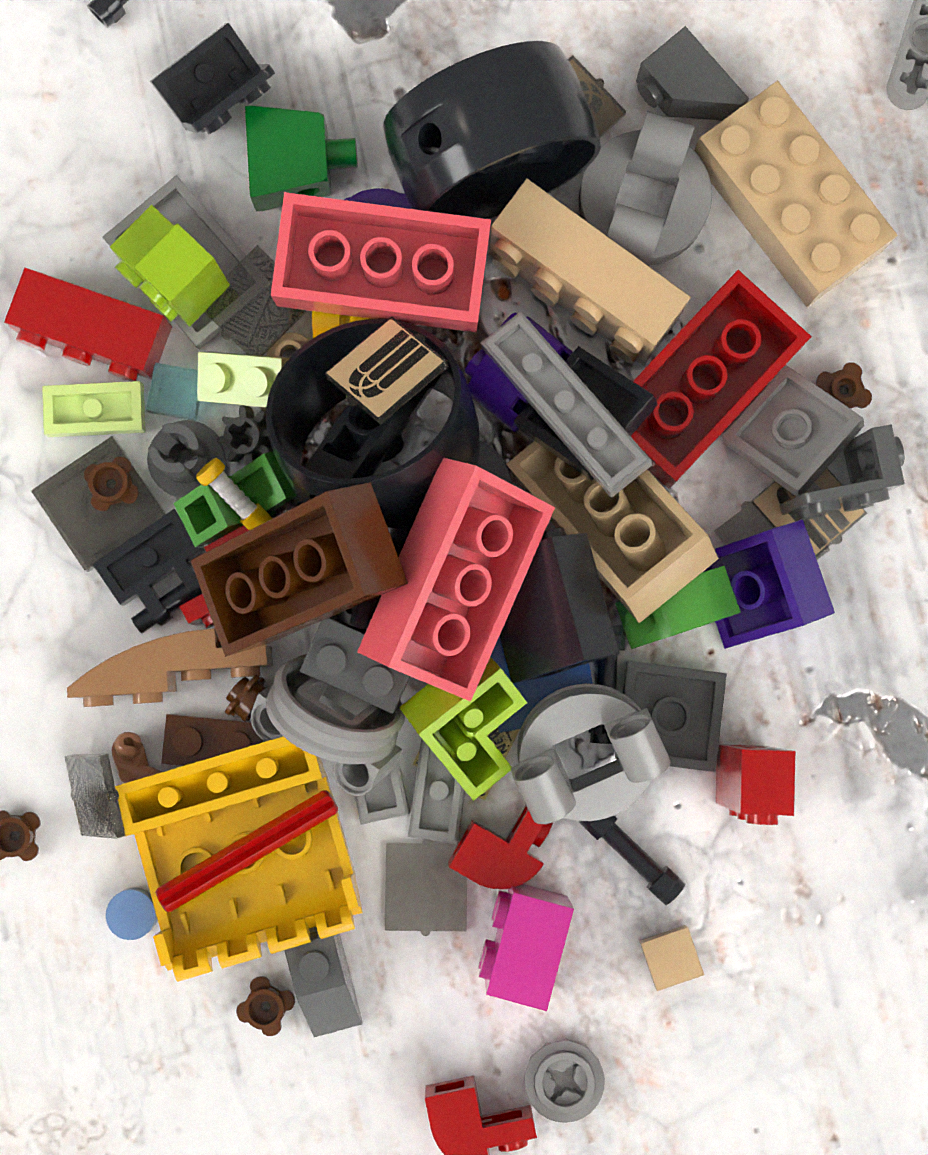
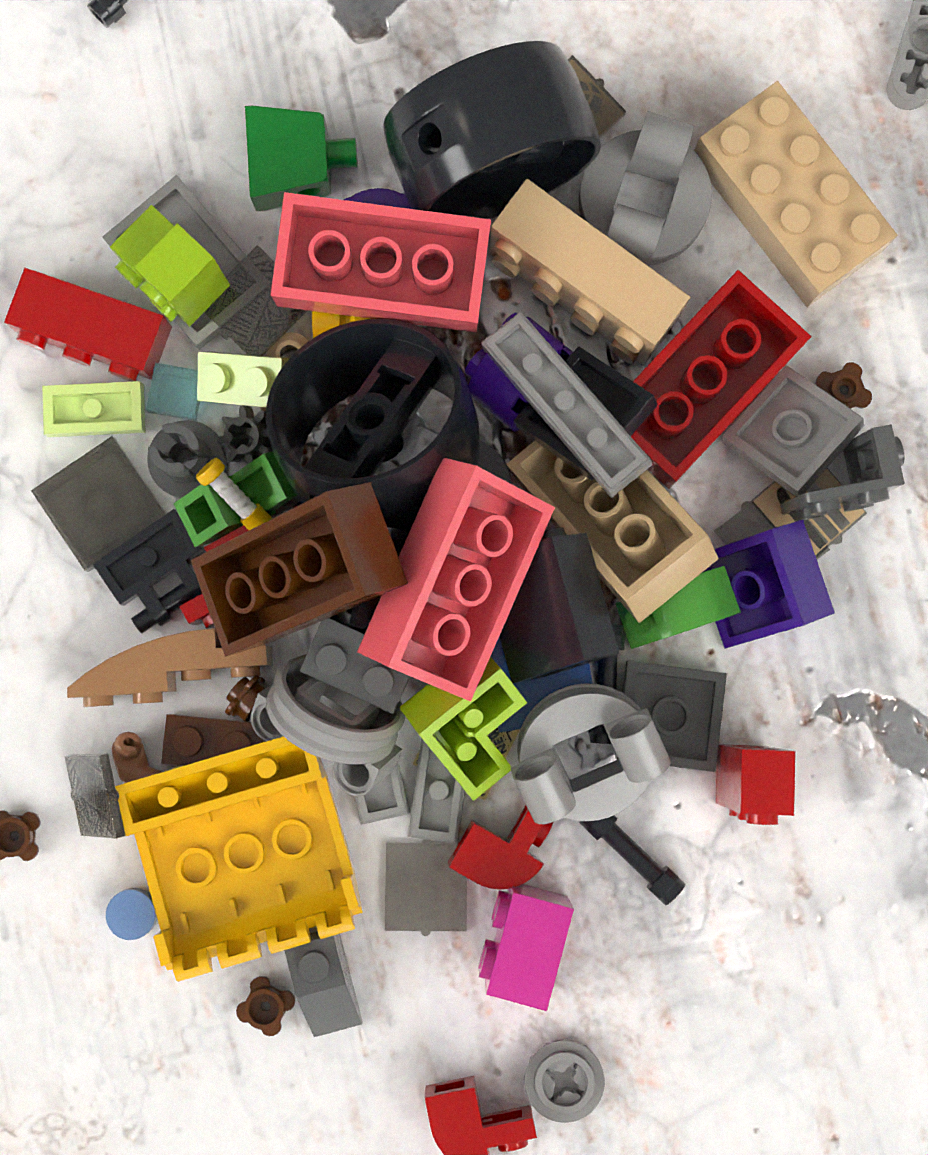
reddish brown plate [84,456,139,511] -> none
black bracket [150,23,275,135] -> none
red axle [155,790,338,912] -> none
piece [325,317,449,425] -> none
dark grey slope [636,26,749,121] -> none
tan tile [639,925,704,991] -> none

